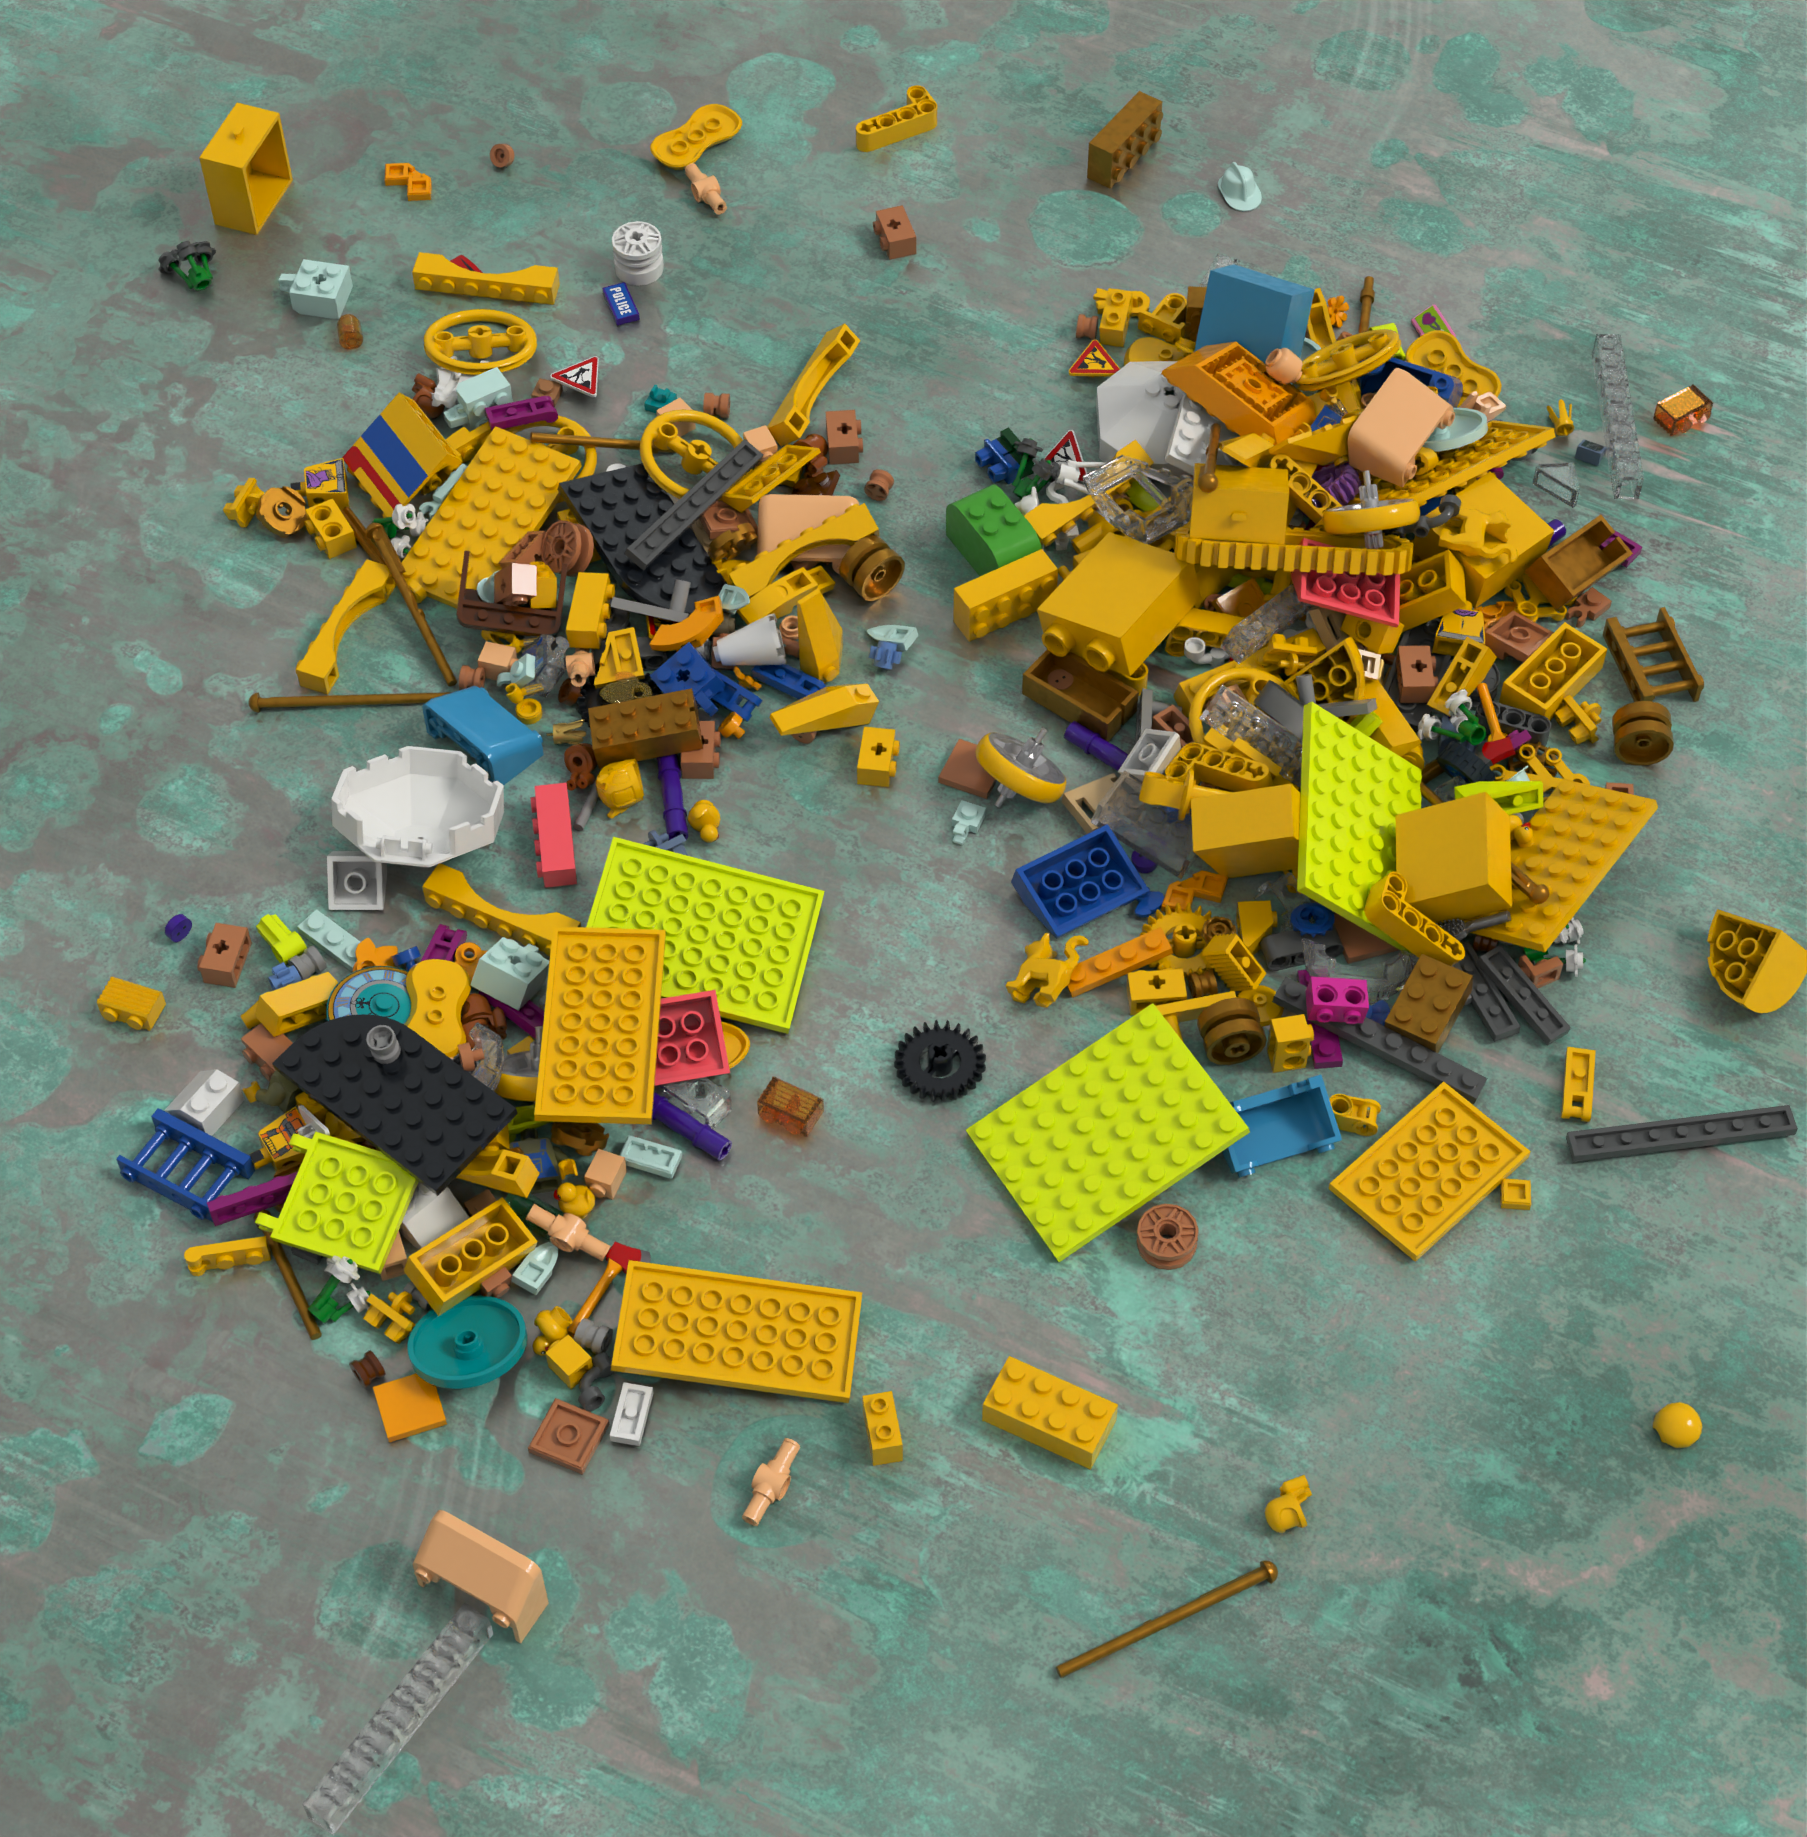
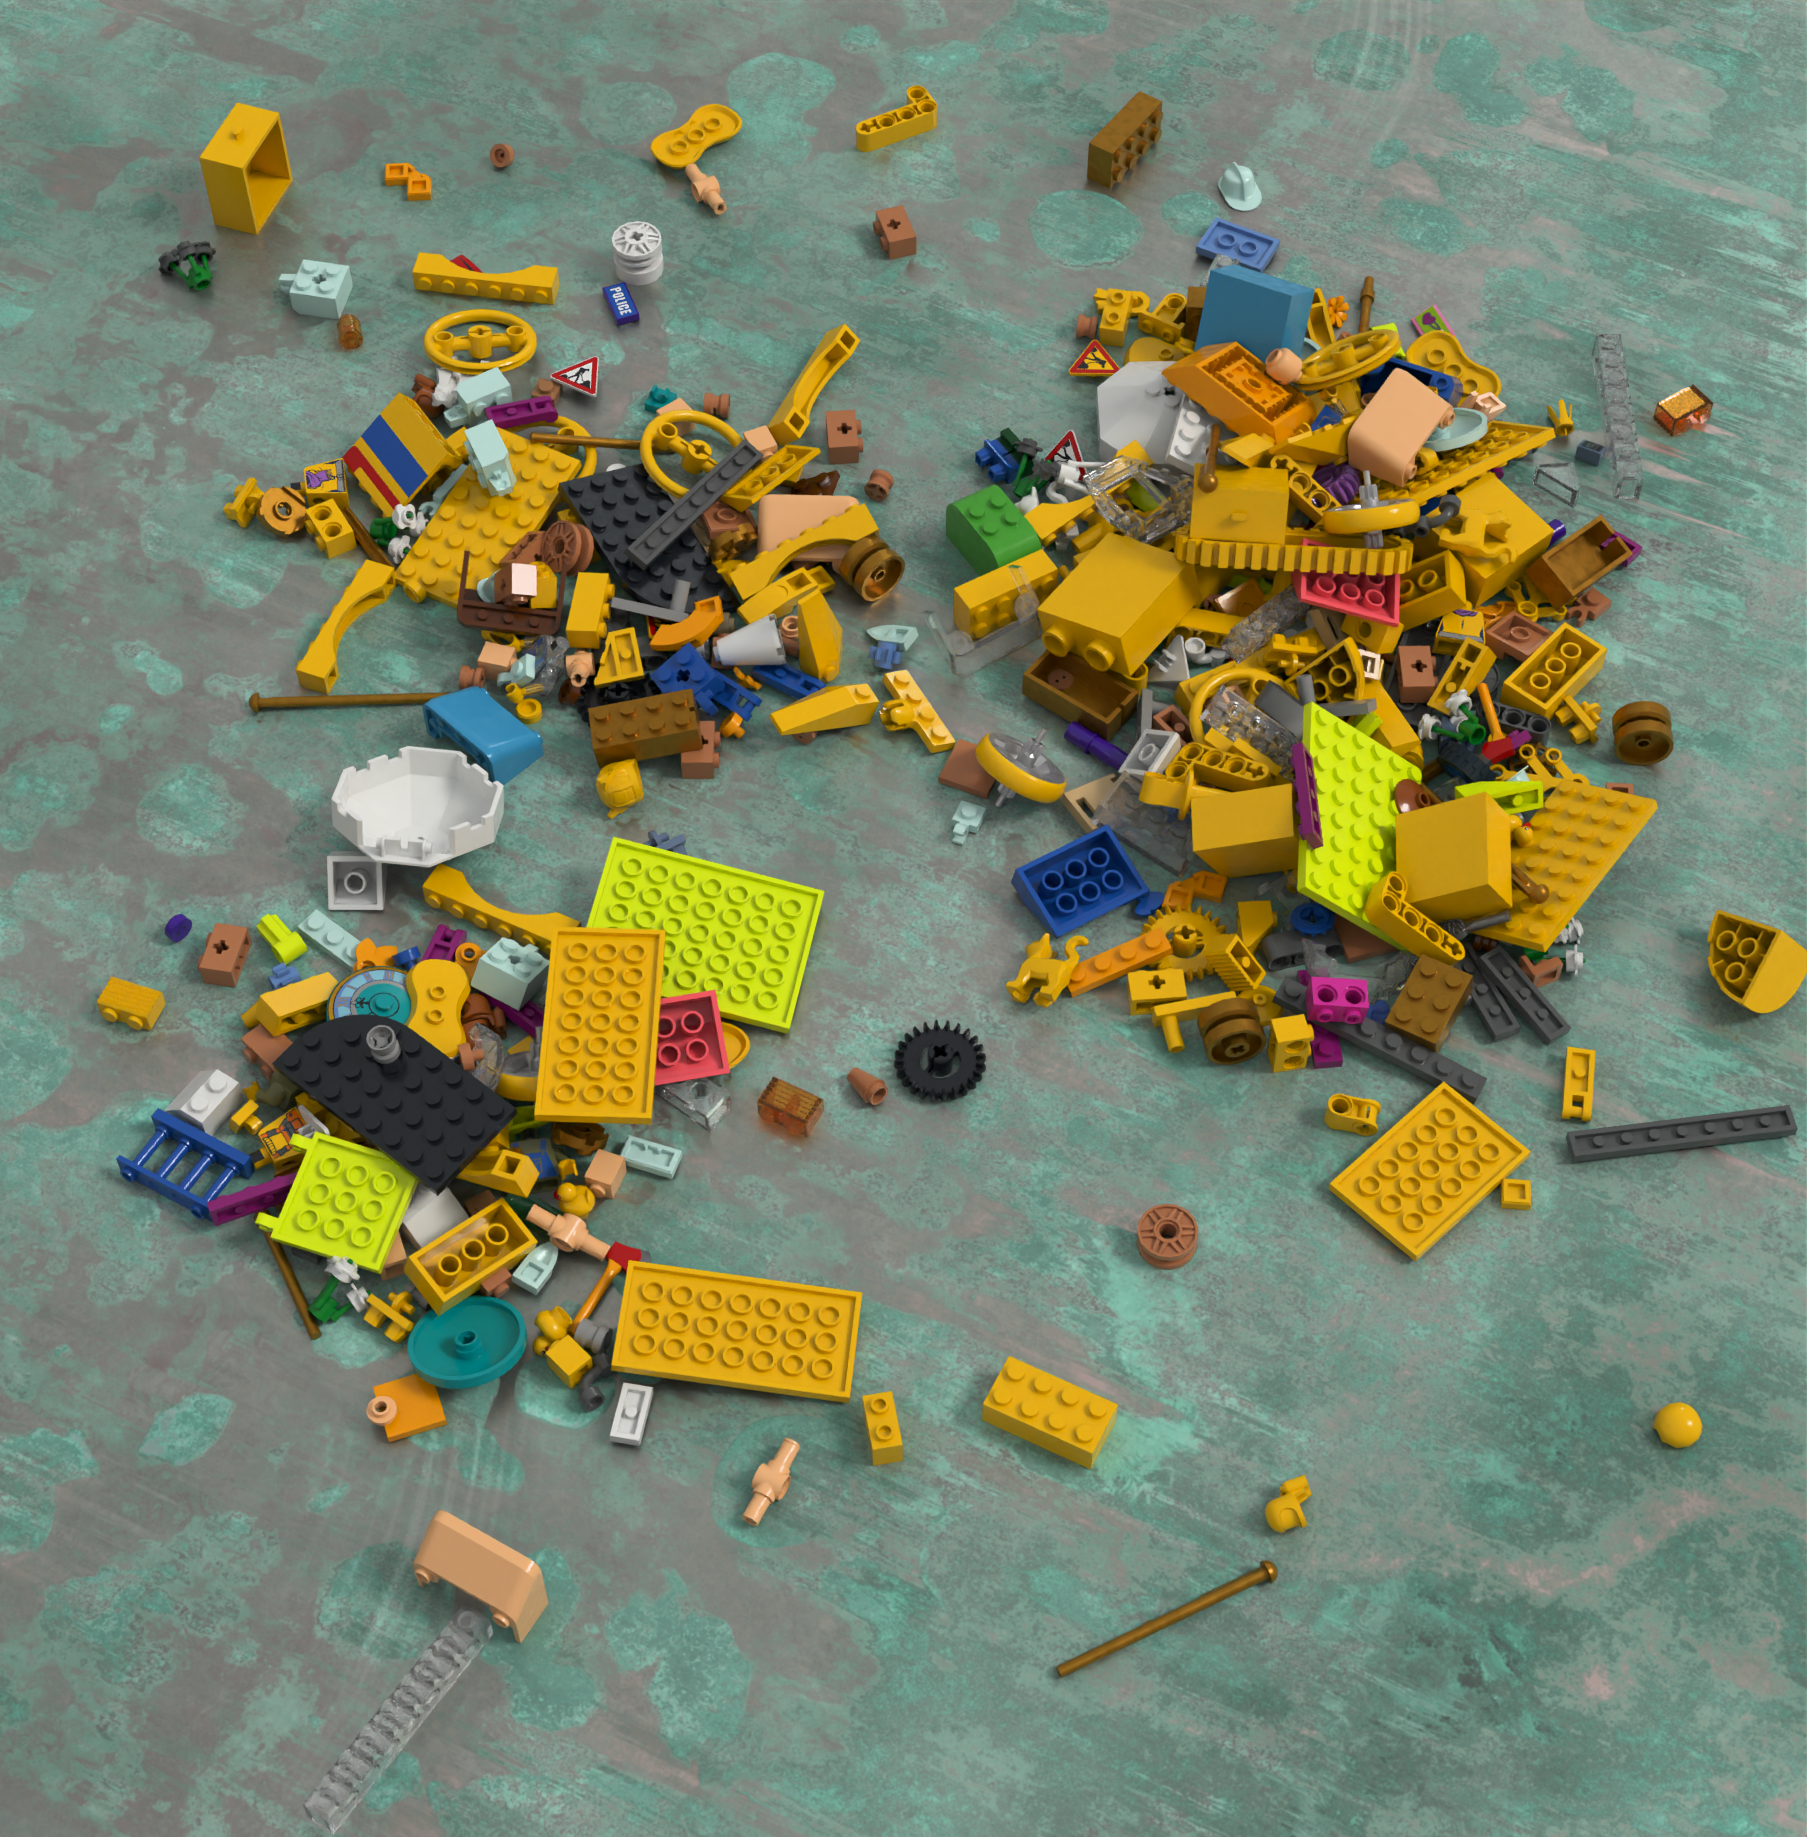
yellow plate [184,1236,271,1276] -> none
light grey wheel [288,945,327,980] -> none
reddish brown wheel [349,1350,386,1388] -> none
pearl gold bar [365,523,457,687] -> none
nougat tile [528,1398,610,1475] -> none
coral brick [530,782,577,888] -> none
pearl gold piece [546,719,586,745] -> none
dark orange piece [564,743,598,791] -> none
light grey bar [573,768,602,831] -> none
clear yellow plate [599,671,652,704] -> none
dark purple piece [652,1092,732,1161] -> none
dark purple piece [657,754,688,841] -> none
yellow animal [687,800,721,843] -> none
light aqua plate [718,584,750,614] -> none
dark orange piece [793,434,828,479] -> none
yellow brick [857,727,900,787] -> none
neon yellow plate [966,1003,1250,1262] -> none
dark purple tile [1131,846,1158,873] -> none
pearl gold wheel [1188,969,1218,999] -> none
pearl gold plate [1202,916,1236,944] -> none
dark azure windscreen [1222,1075,1342,1178] -> none
pearl gold fence [1603,607,1704,702] -> none
none -> yellow tile [228,1099,263,1137]
none -> light nougat plate [366,1396,397,1426]
none -> light aqua hinge [463,419,517,497]
none -> nougat cone [847,1067,888,1105]
none -> yellow plate [880,670,956,753]
none -> clear windscreen [922,565,1043,678]
none -> white piece [1147,634,1190,682]
none -> medium blue plate [1196,217,1280,273]
none -> magenta plate [1290,742,1323,849]
none -> dark orange dish [1394,779,1432,814]

